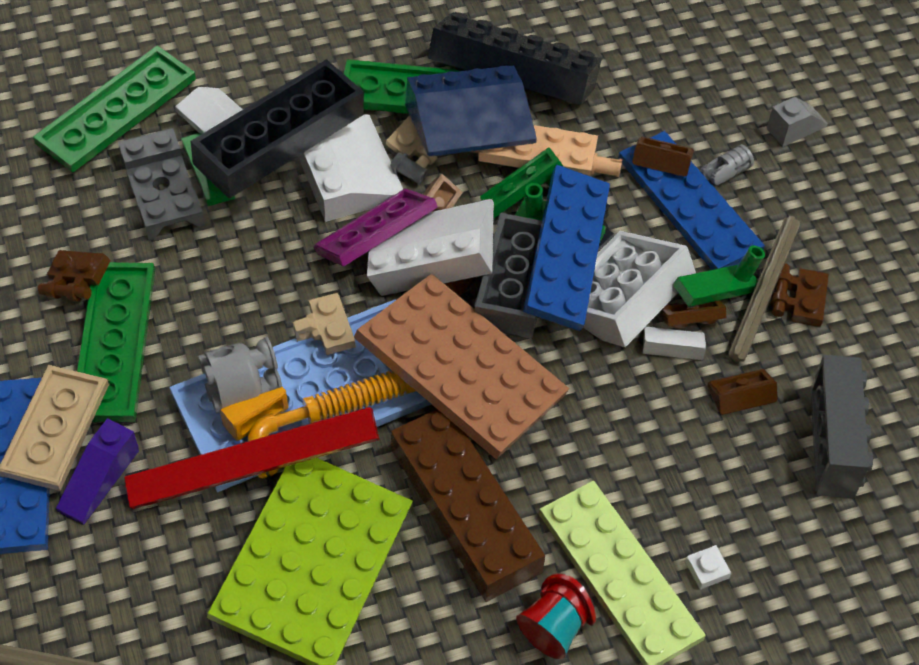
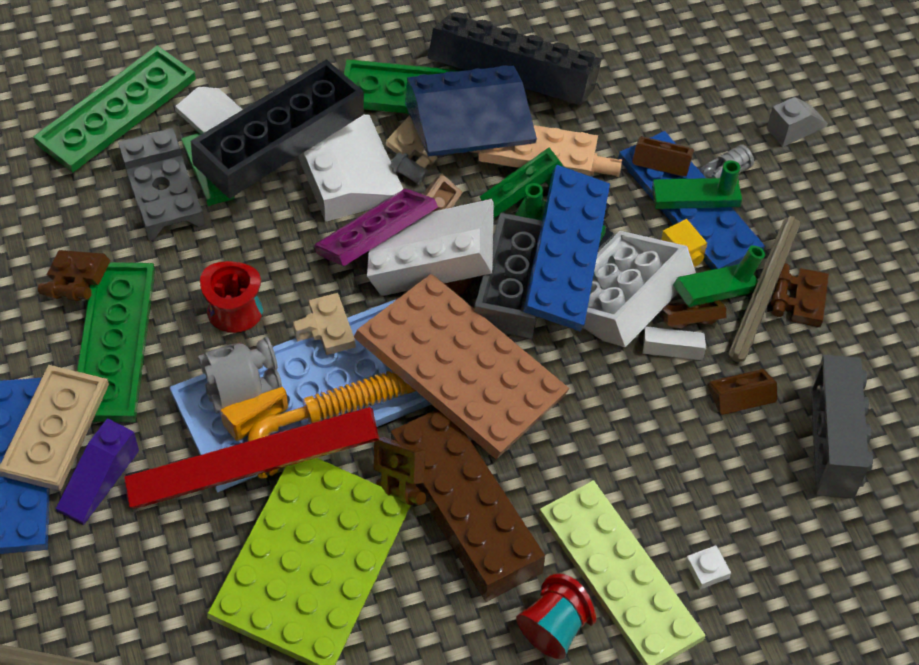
none -> red hat [200,261,263,333]
none -> reddish brown plate [373,437,426,505]
none -> green piece [652,160,742,209]
none -> yellow brick [661,219,707,267]

